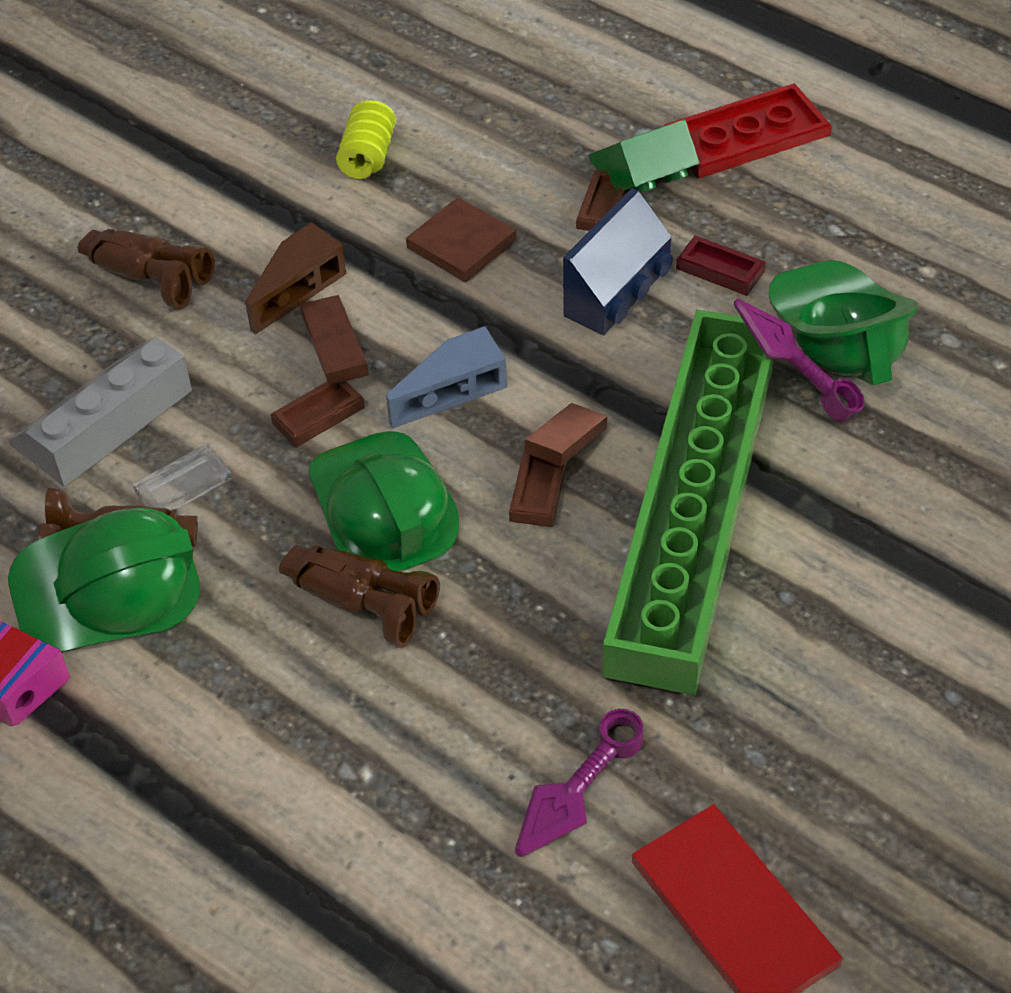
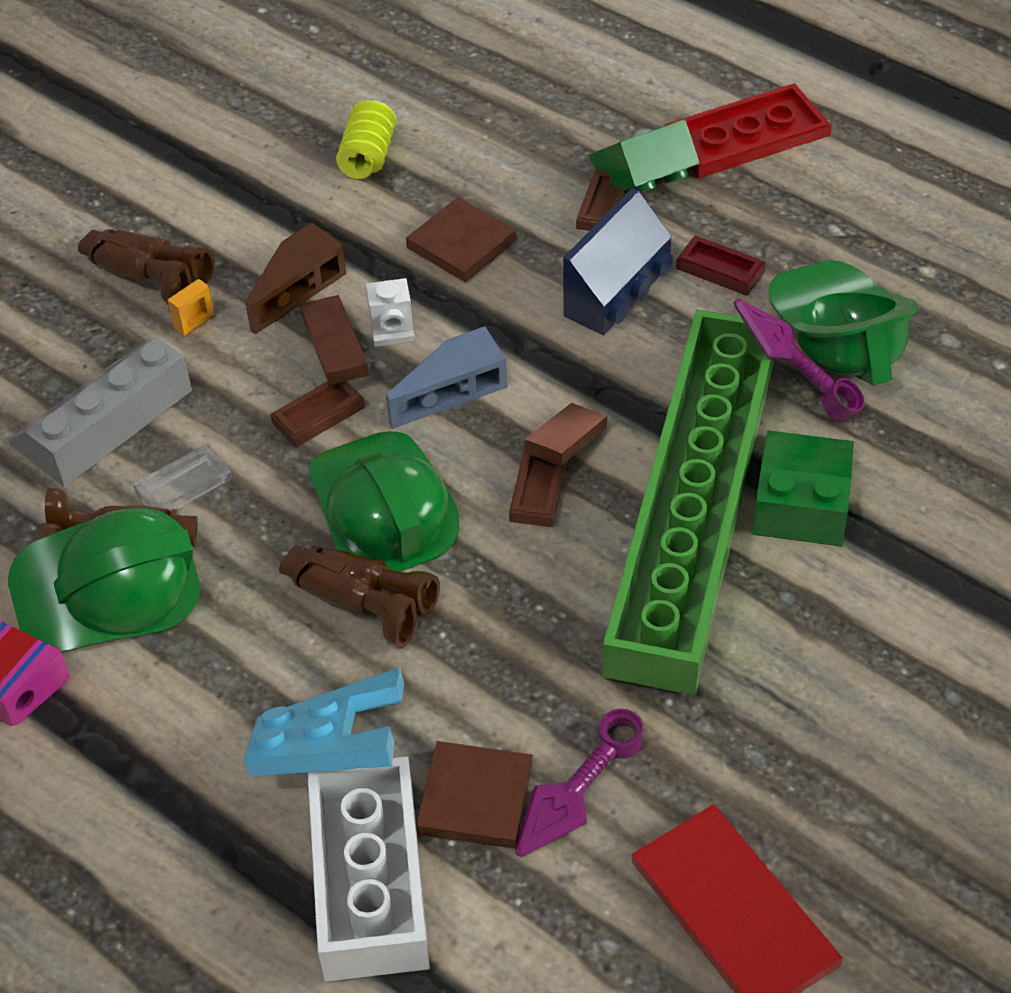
none -> light orange plate [168,279,215,336]
none -> medium azure wing [244,667,405,776]
none -> white brick [308,756,430,982]
none -> white brick [366,278,415,347]
none -> copper tile [416,741,533,849]
none -> green slope [752,430,854,547]

